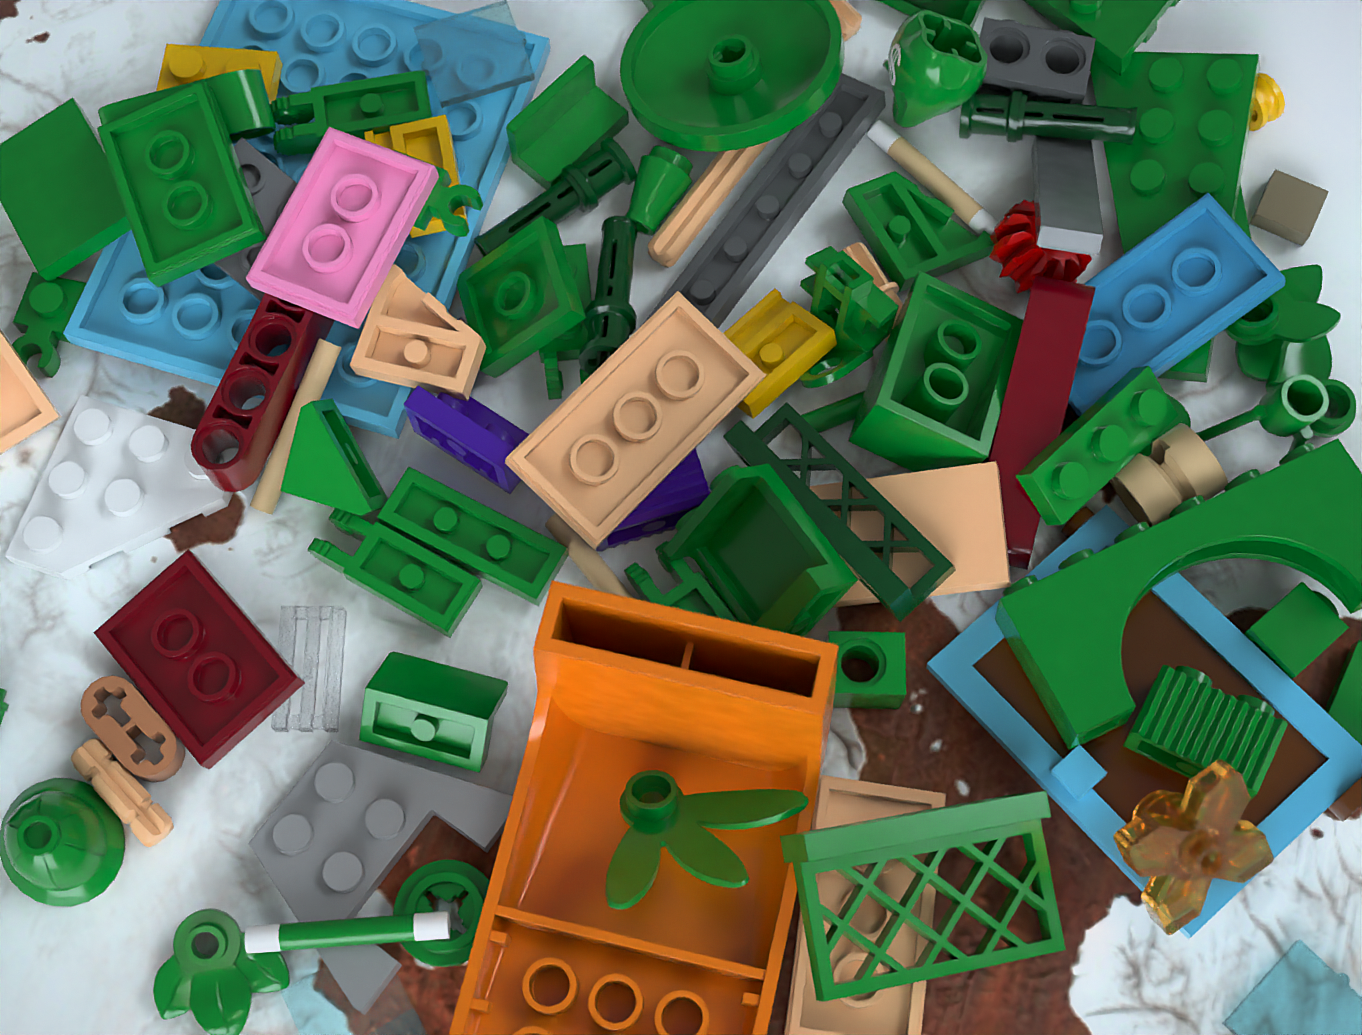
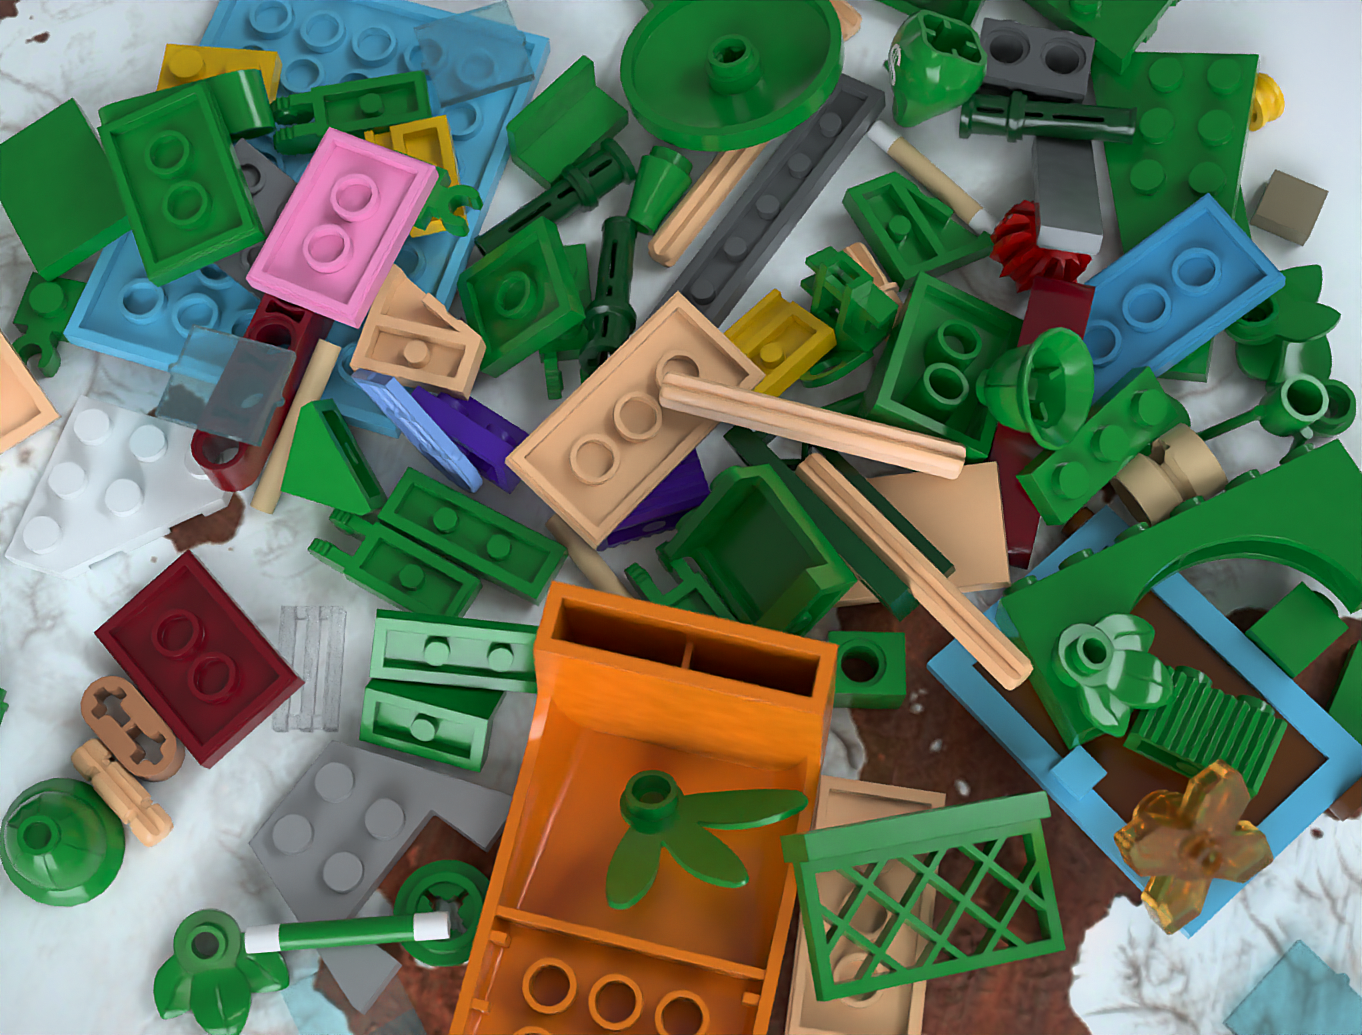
none -> clear light blue piece [155,324,297,447]
none -> medium blue window [351,368,483,493]
none -> plate [369,609,539,694]
none -> light nougat axle [659,371,966,480]
none -> light nougat axle [795,453,1033,690]
none -> green hat [976,327,1094,451]
none -> green plate [1051,612,1175,738]

